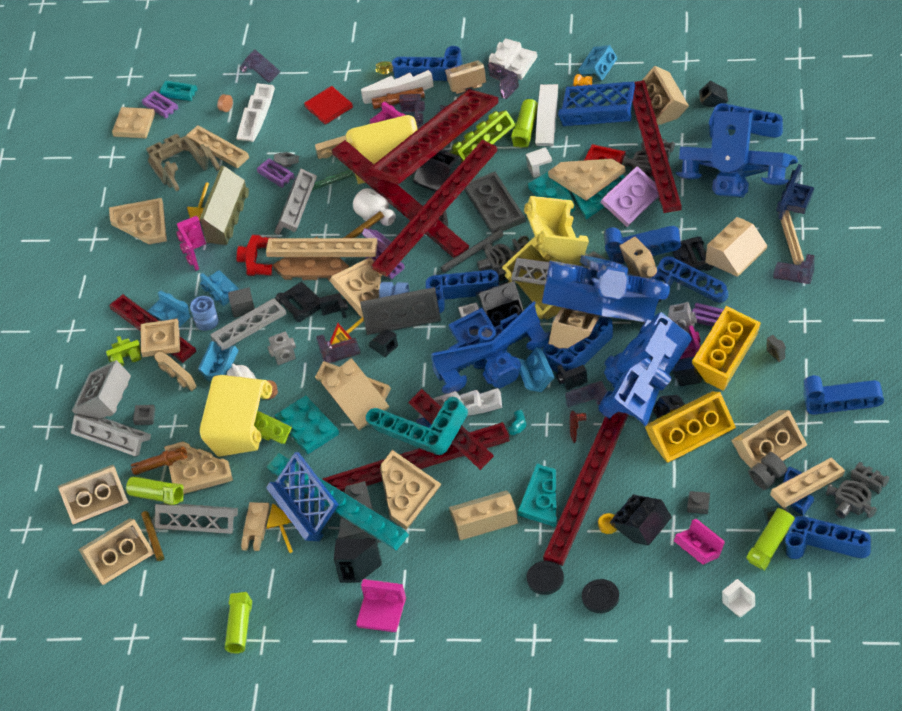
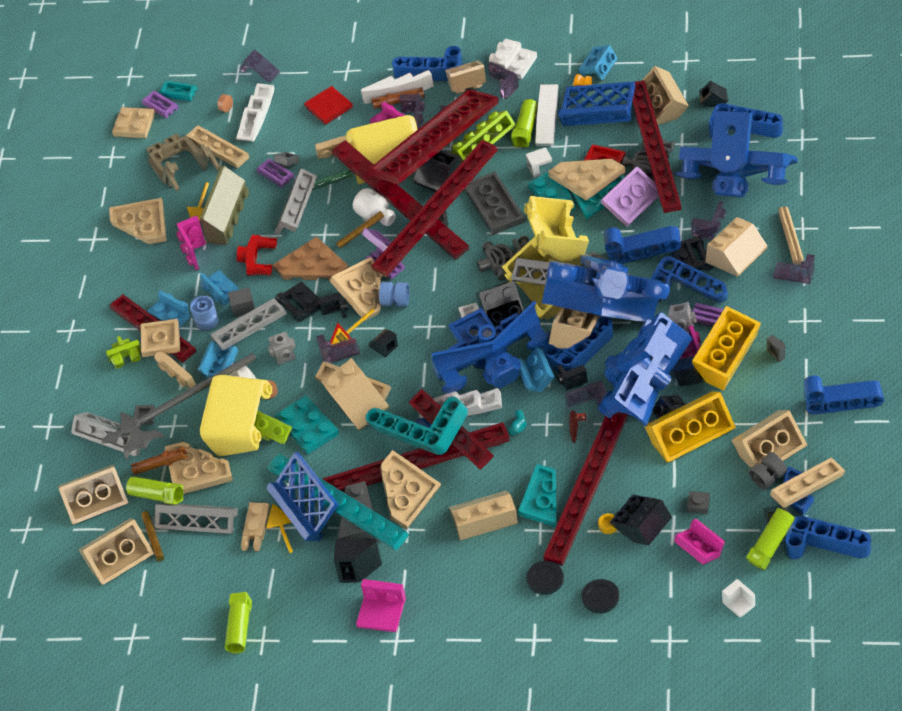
light grey slope [72,360,131,419] -> none
tan plate [266,238,378,257] -> none
dark grey tile [360,287,441,335] -> none
clear yellow tile [376,61,393,75] -> none
blue beam [426,270,500,313] -> none
dark grey bar [440,230,504,273] -> none
tan torso [619,237,657,278] -> none
dark blue bracket [776,164,814,220] -> none
dark grey piece [826,462,889,519] -> none
none -> dark grey piece [101,353,256,460]
none -> clear purple bracket [691,201,726,240]

